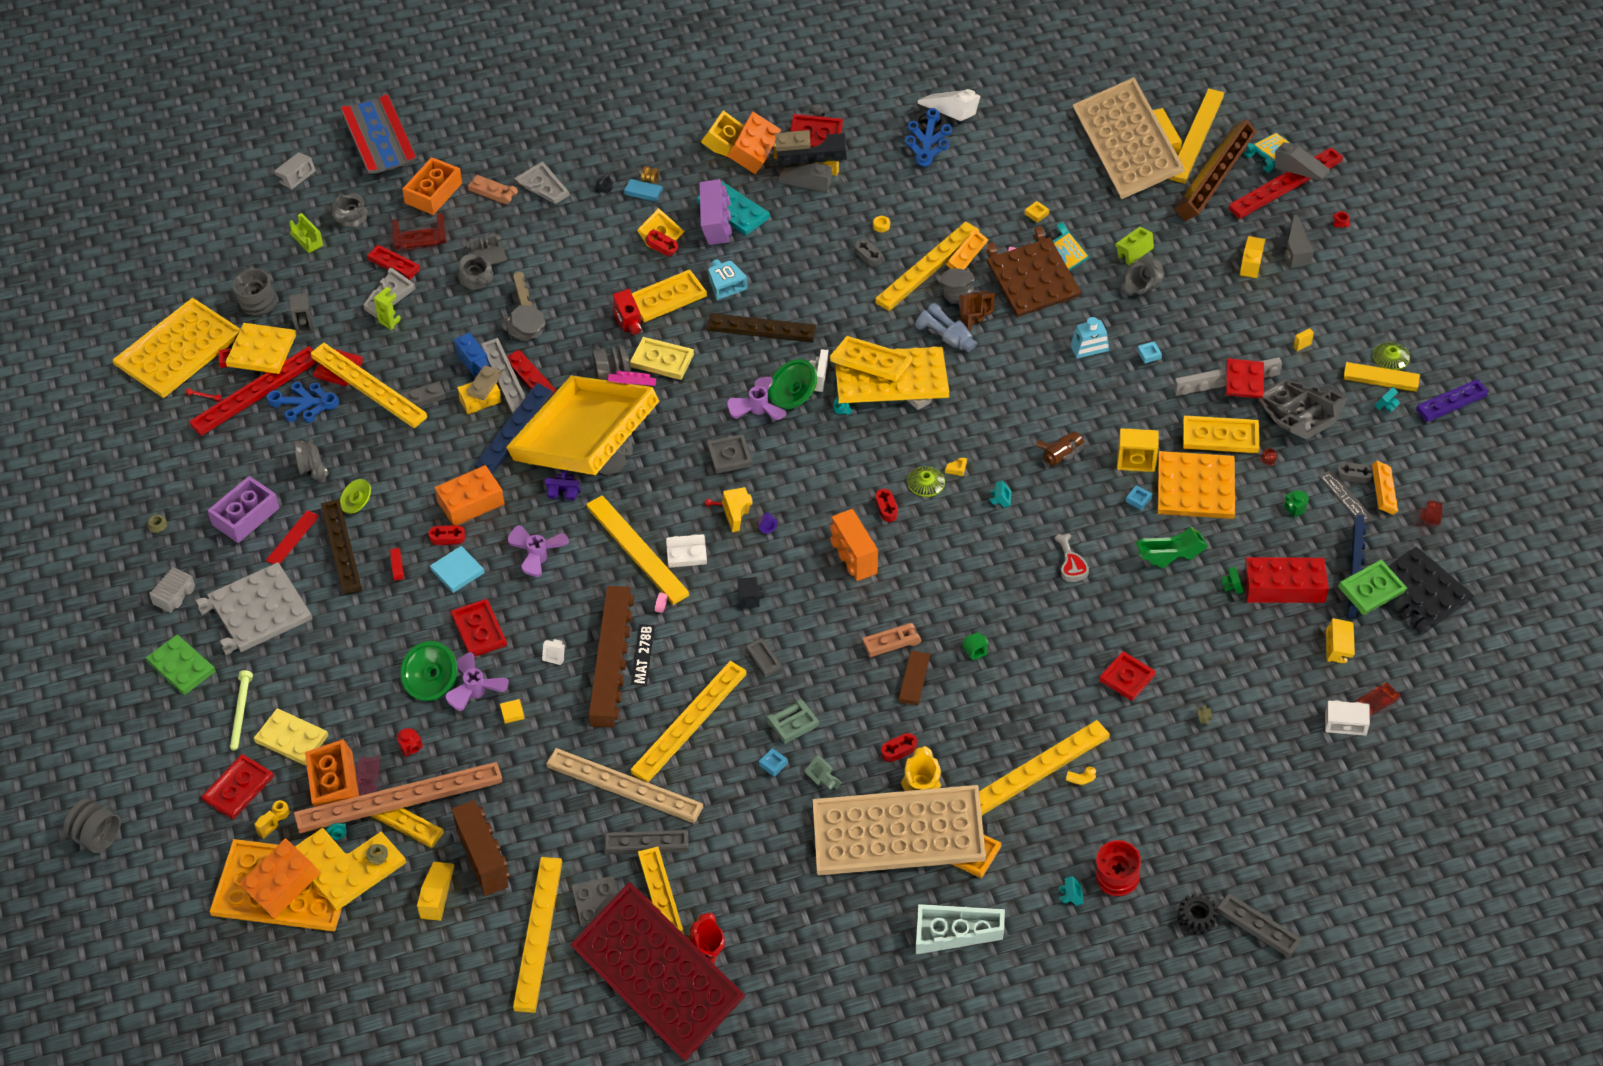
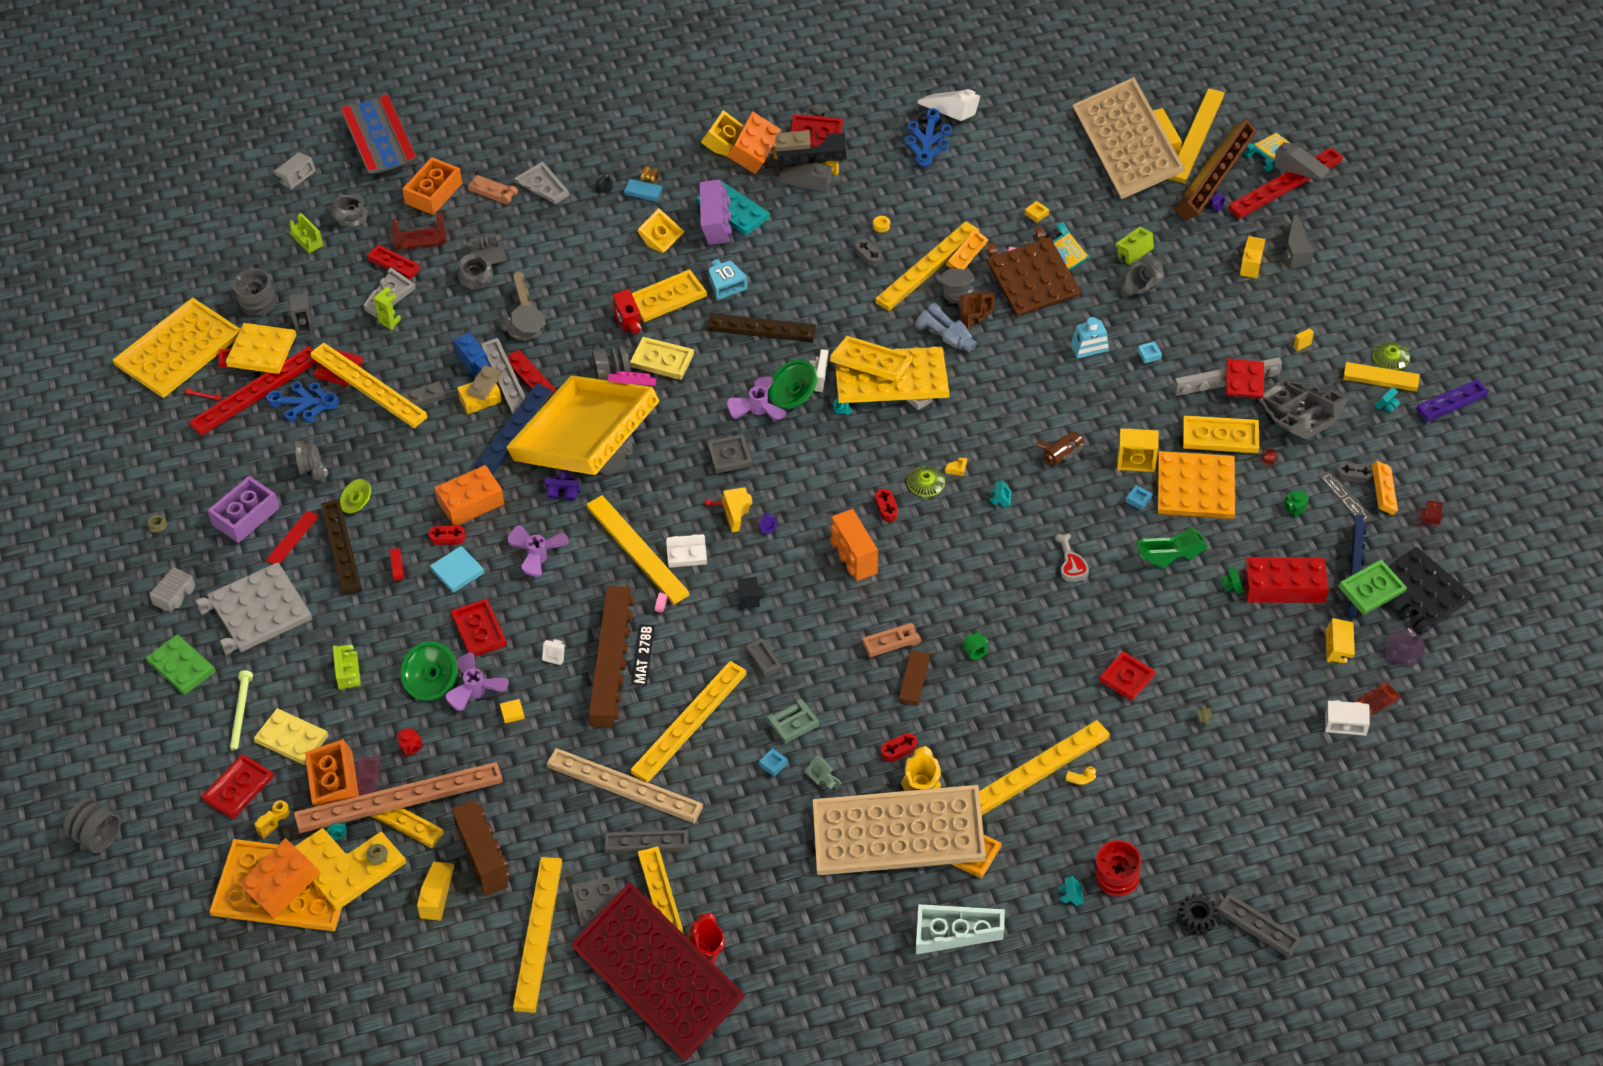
red beam [645,230,678,256] -> none
red plate [1332,211,1350,228] -> none
none -> lime hinge [333,645,361,689]
none -> dark purple tile [1208,193,1225,211]
none -> clear purple tile [1385,628,1425,667]

